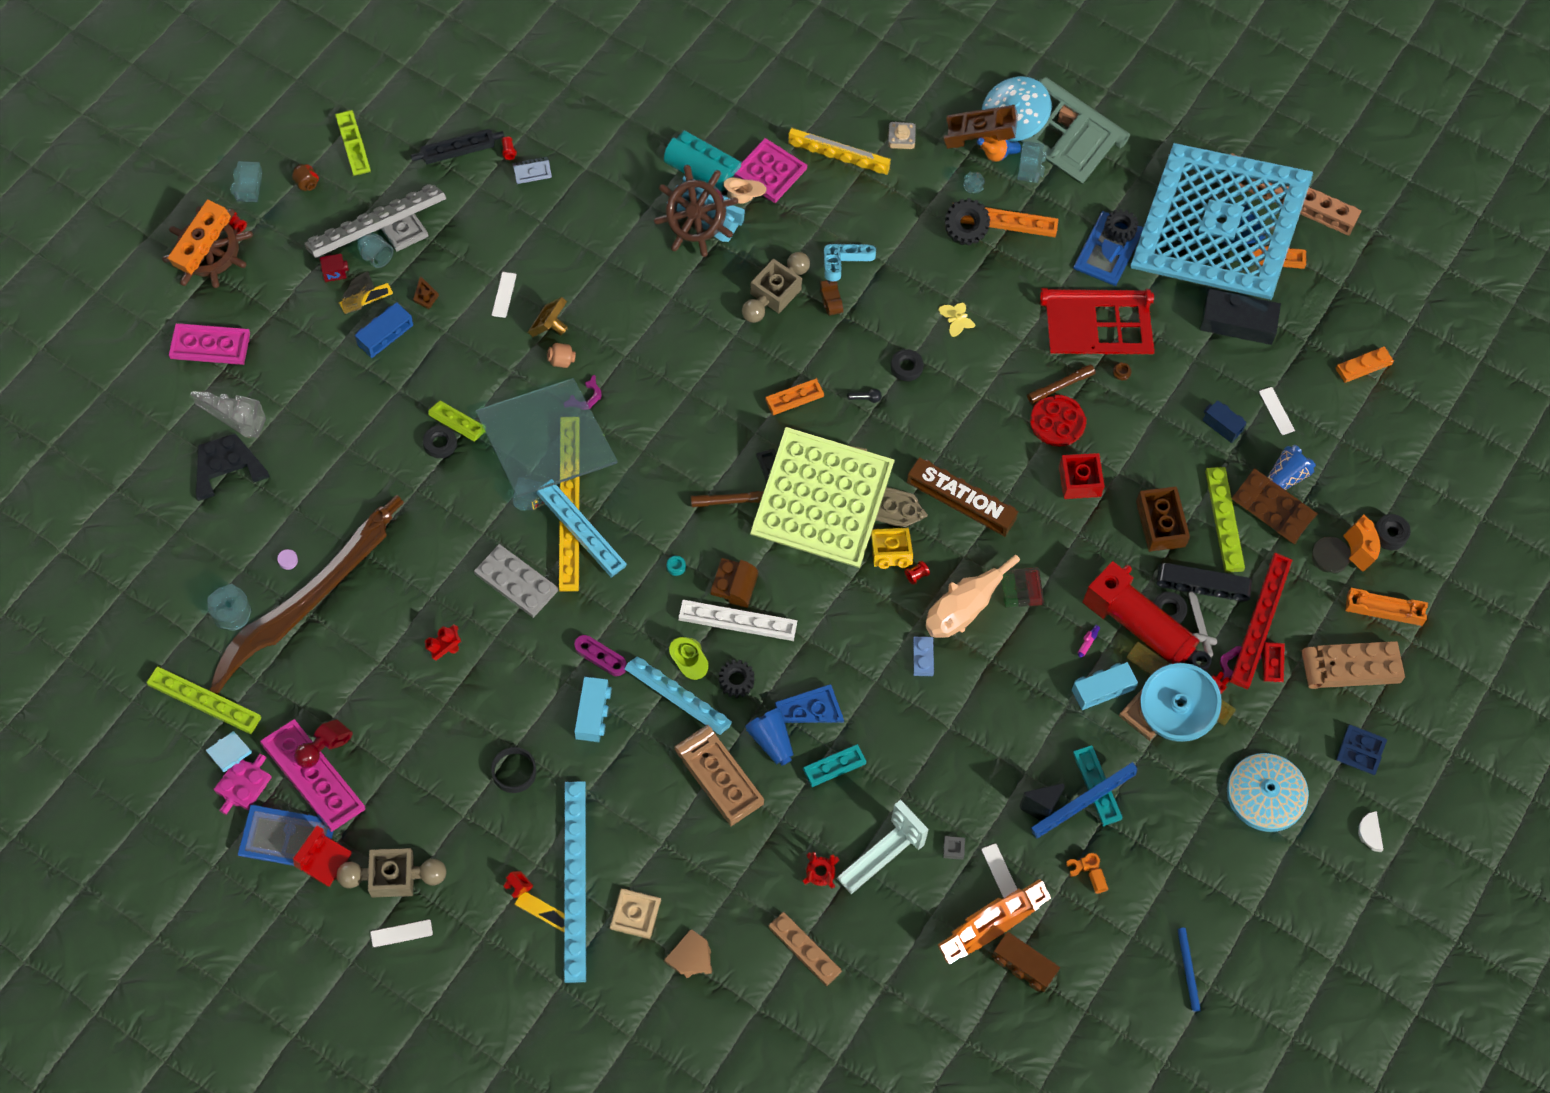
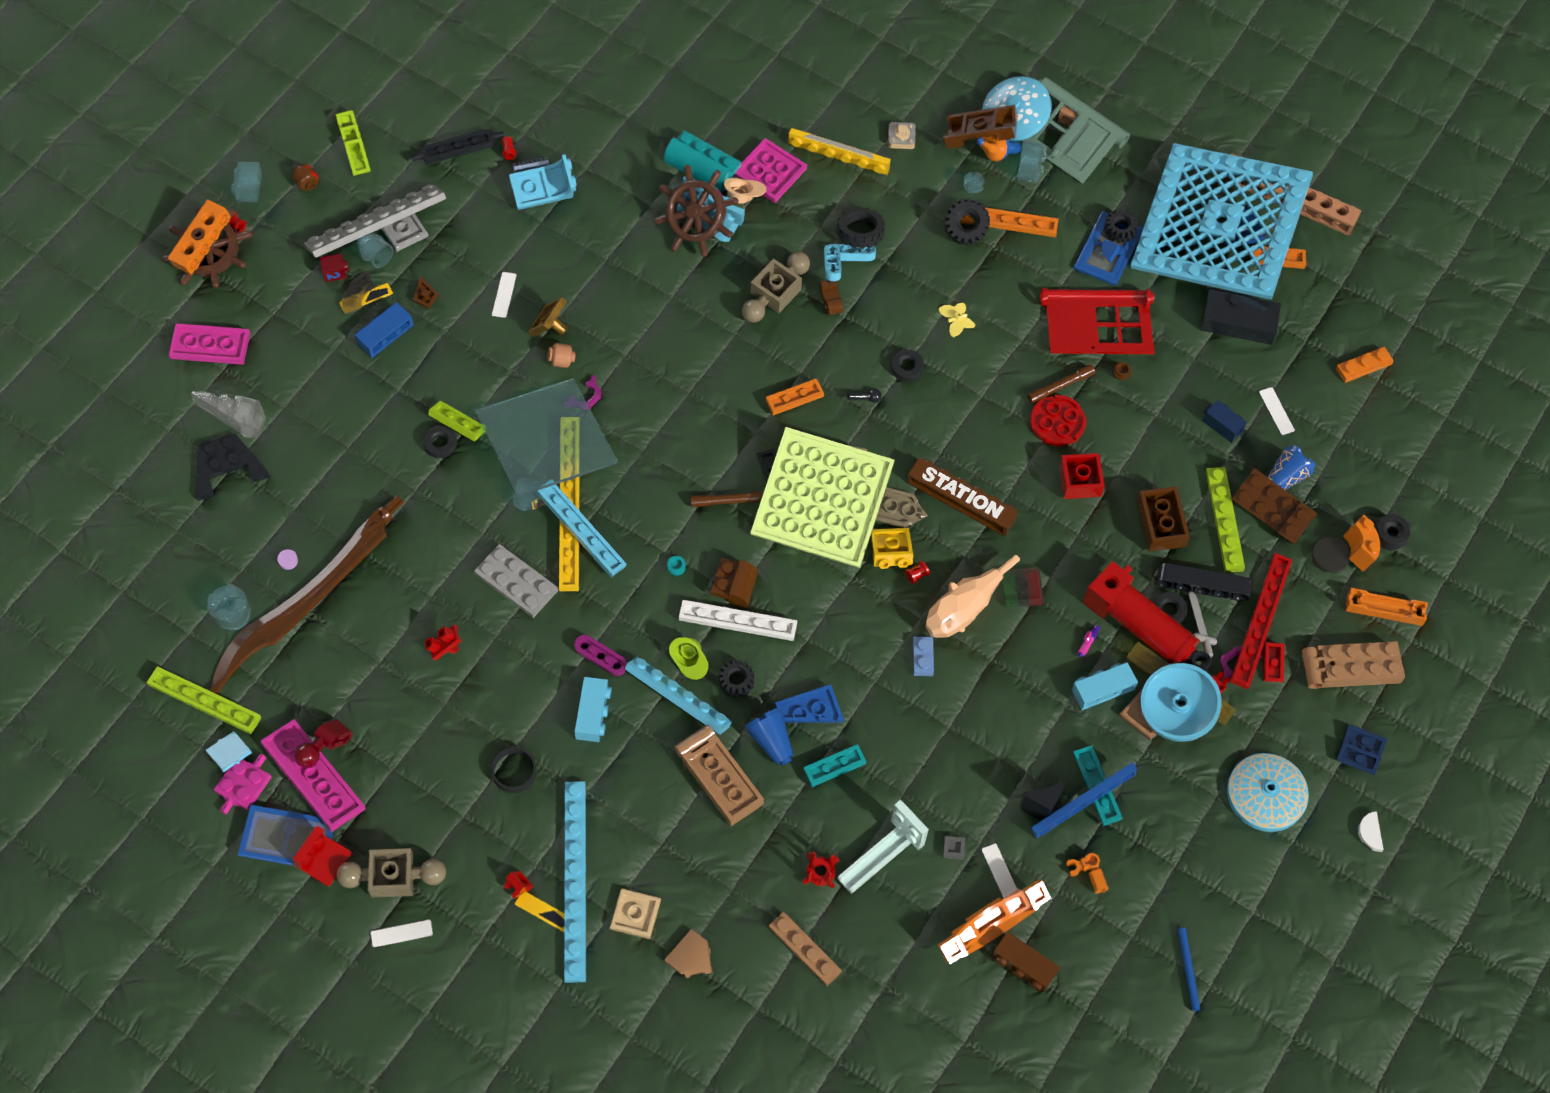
none -> medium azure bracket [509,154,577,210]
none -> black tyre [837,207,885,249]

